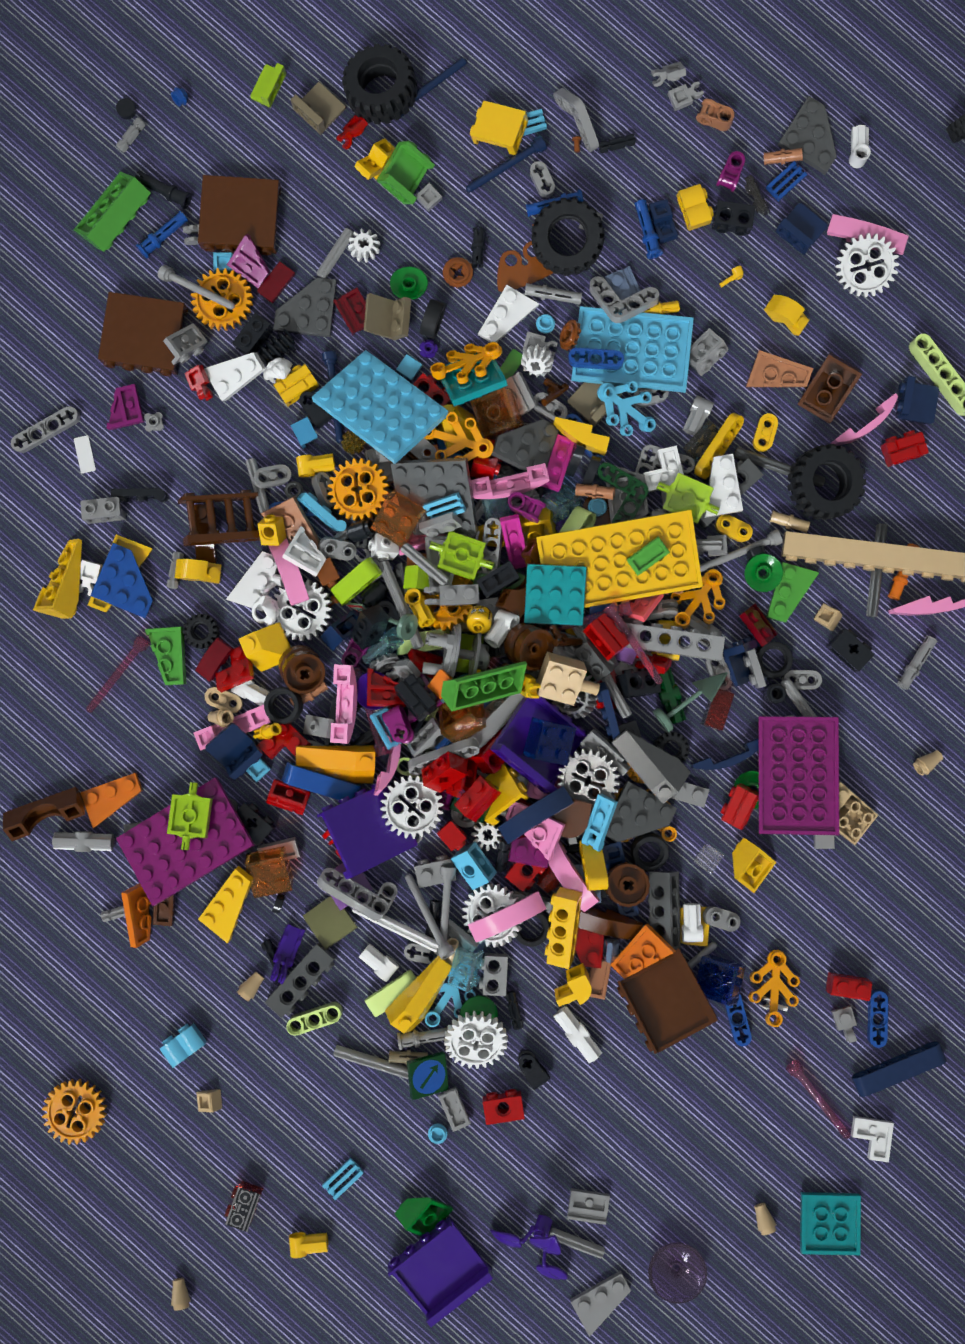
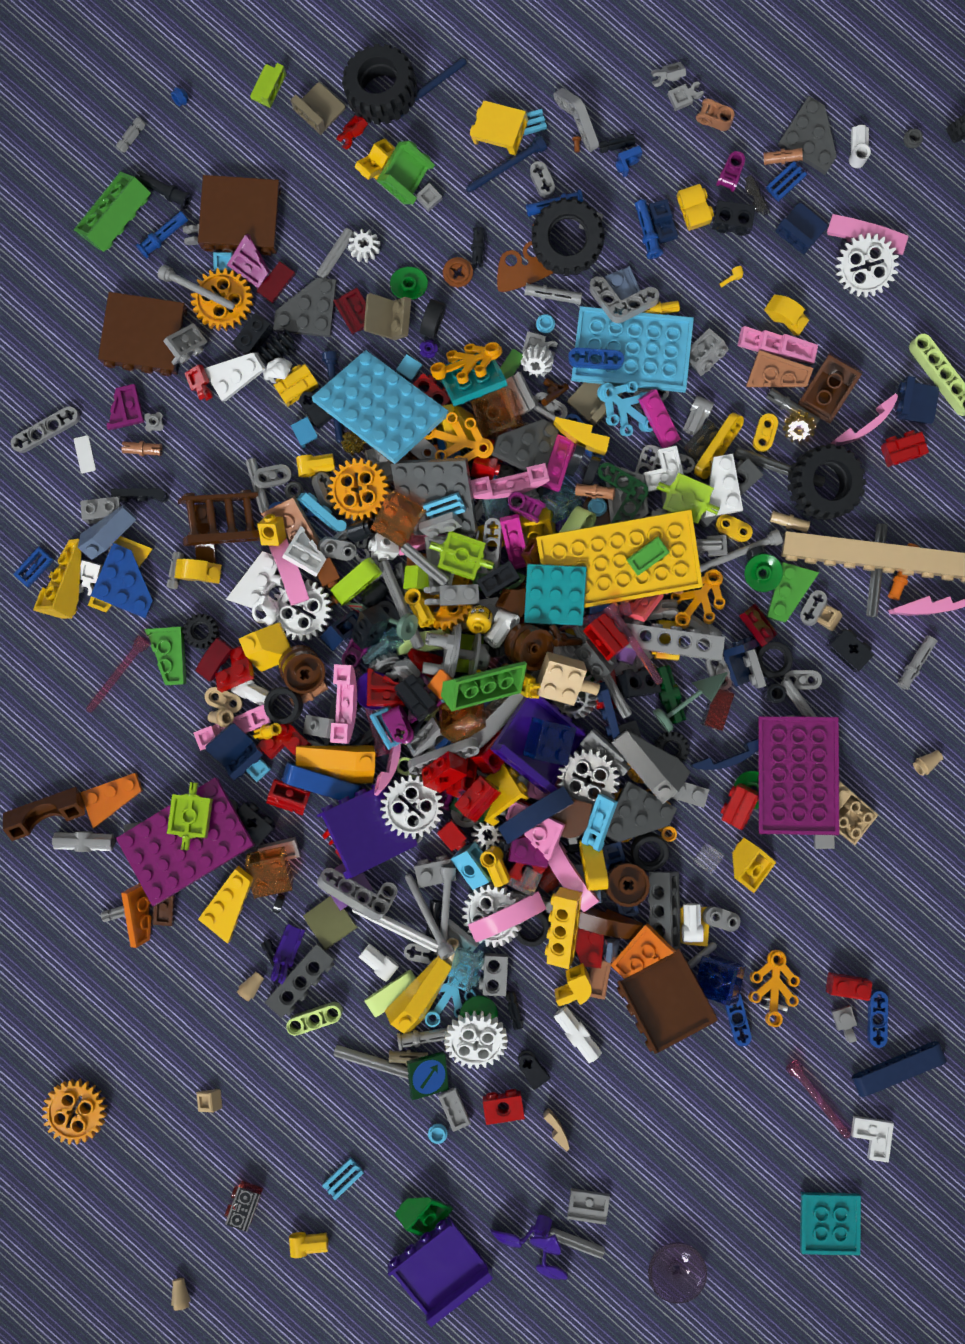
black tile [116,98,136,120] -> none
medium azure brick [160,1023,207,1068] -> none
white wing [478,285,539,343] -> none
dark orange gear [560,320,581,351] -> none
light grey wing [570,1271,631,1337] -> none
red plate [635,652,672,674] -> none
tan cone [754,1203,777,1235] -> none
none -> blue tile [13,547,55,588]
none -> sand blue slope [78,505,137,560]
none -> nougat pin [121,441,162,456]
none -> yellow piece [480,846,511,887]
none -> clear panel [508,867,542,896]
none -> tan slope [543,1108,569,1151]
none -> blue bracket [615,145,642,177]
none -> dark pink plate [638,389,681,448]
none -> bright pink slope [737,326,818,364]
none -> dark grey pin [765,388,820,428]
none -> clear yellow gear [783,410,816,444]
none -> light grey beam [800,590,828,626]
none -> dark grey plate [903,129,923,149]

